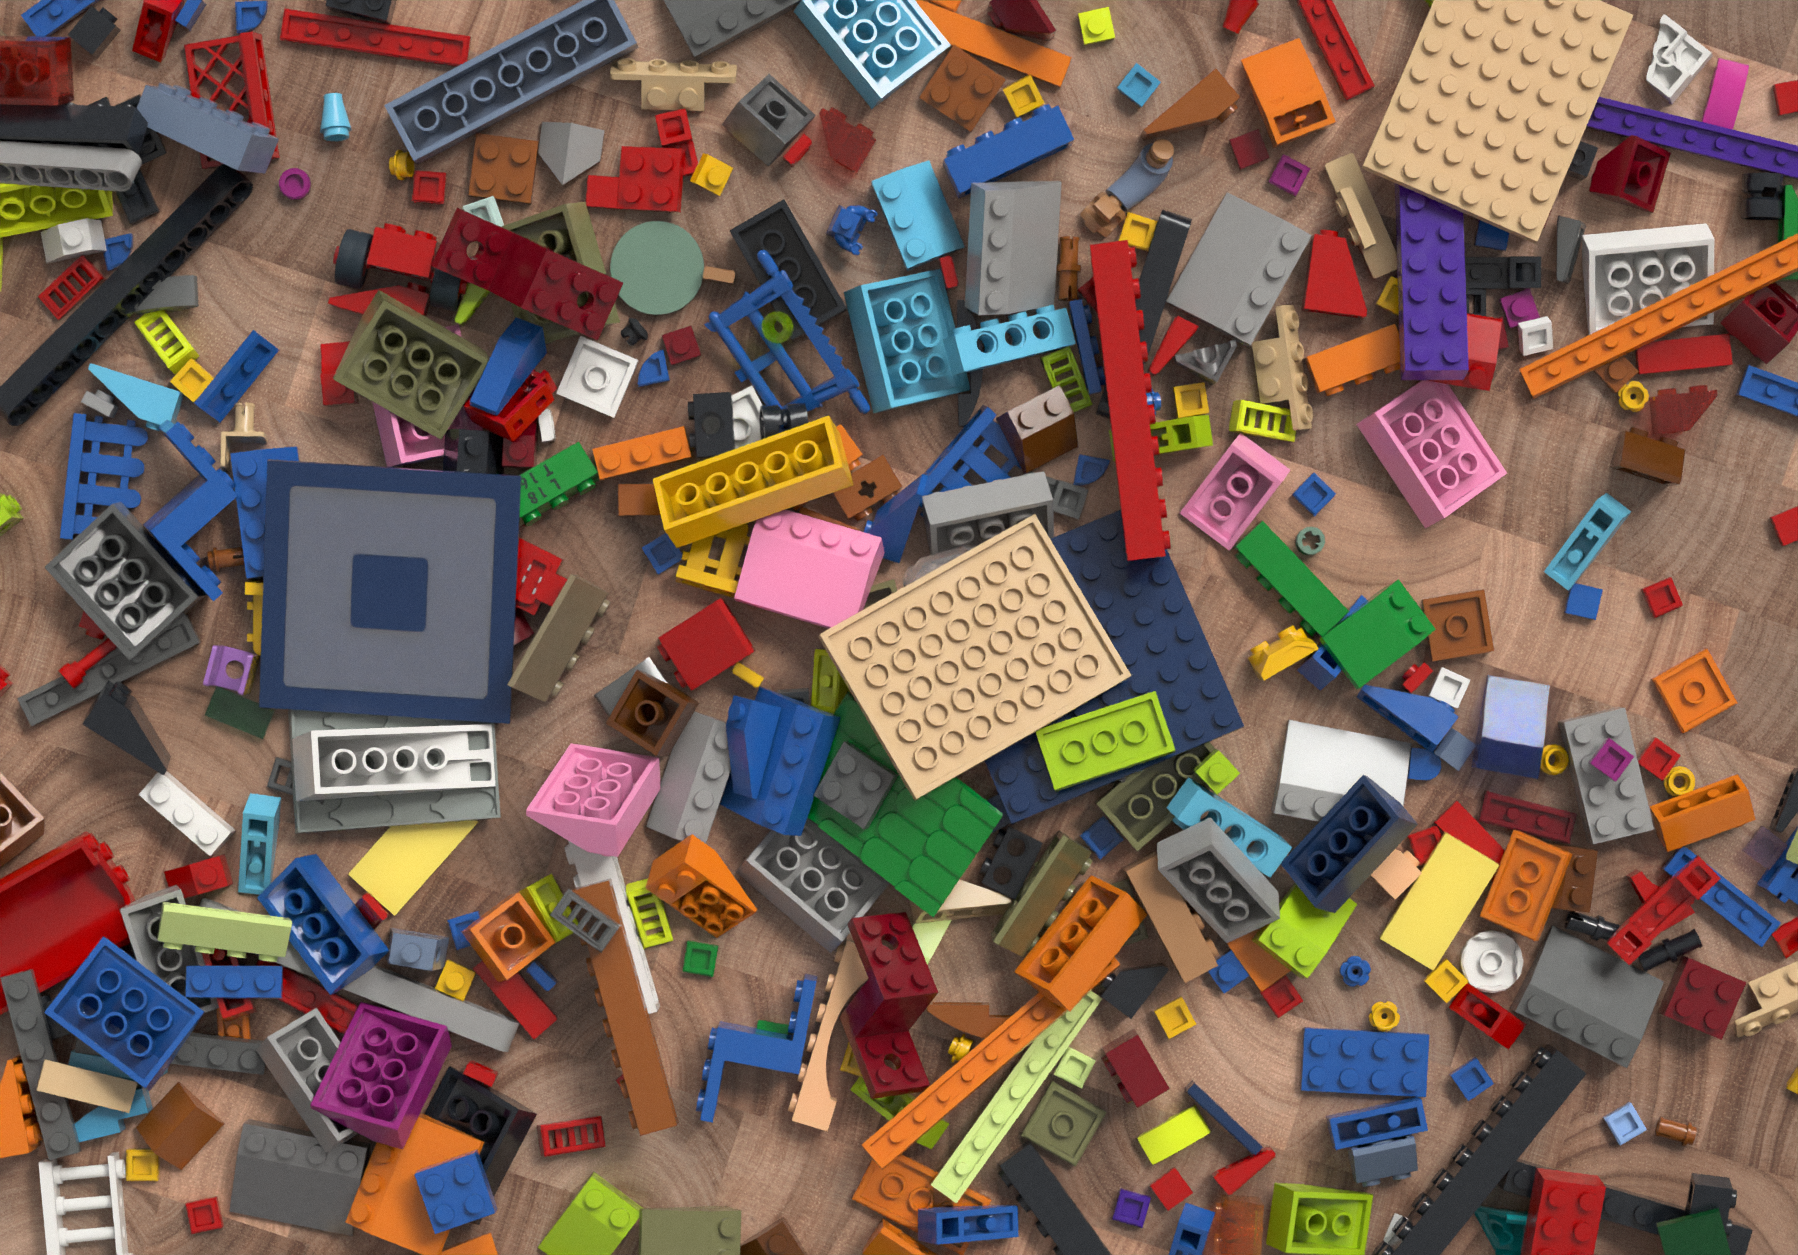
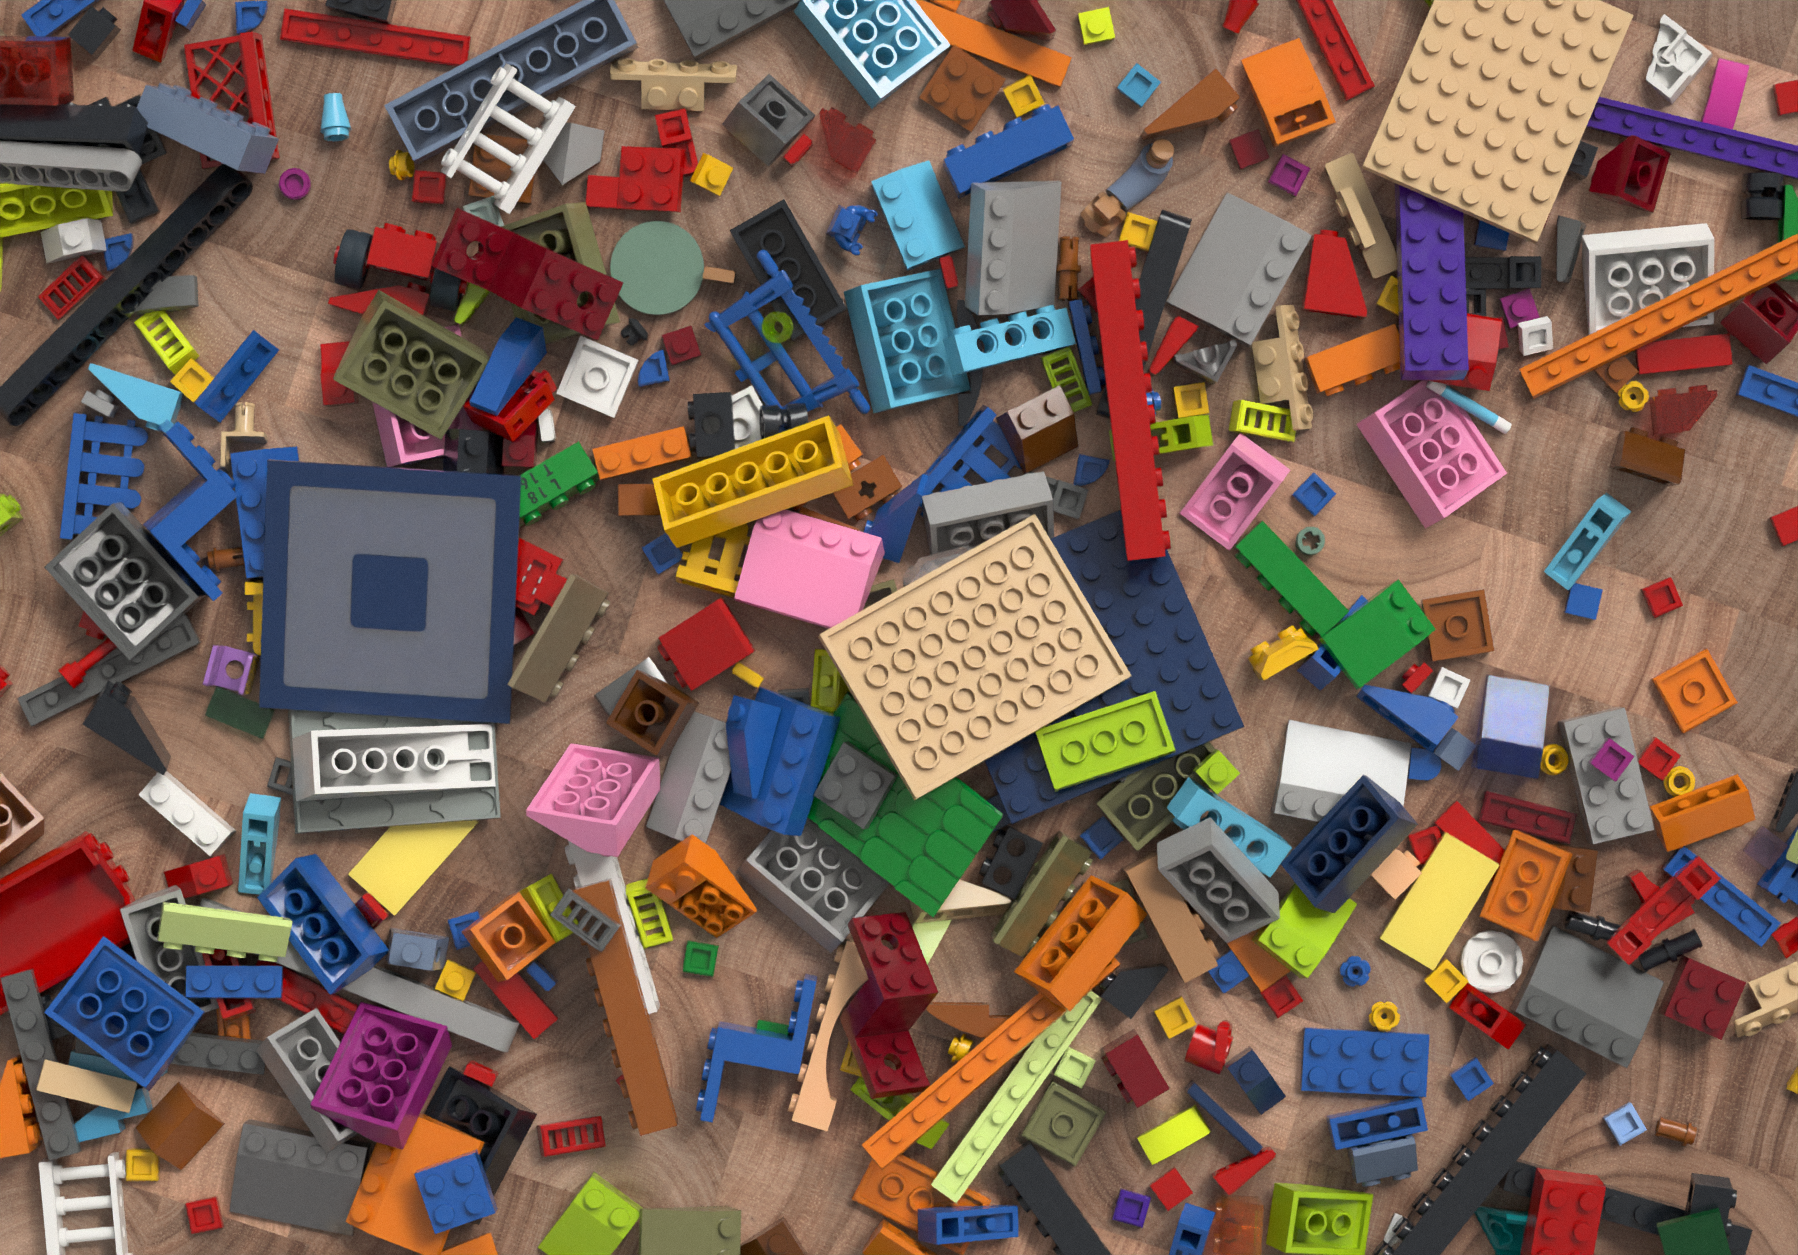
none -> white fence [441,63,576,214]
none -> red piece [1184,1020,1234,1075]
none -> dark blue slope [1225,1046,1286,1115]
none -> medium azure bar [1426,381,1512,434]

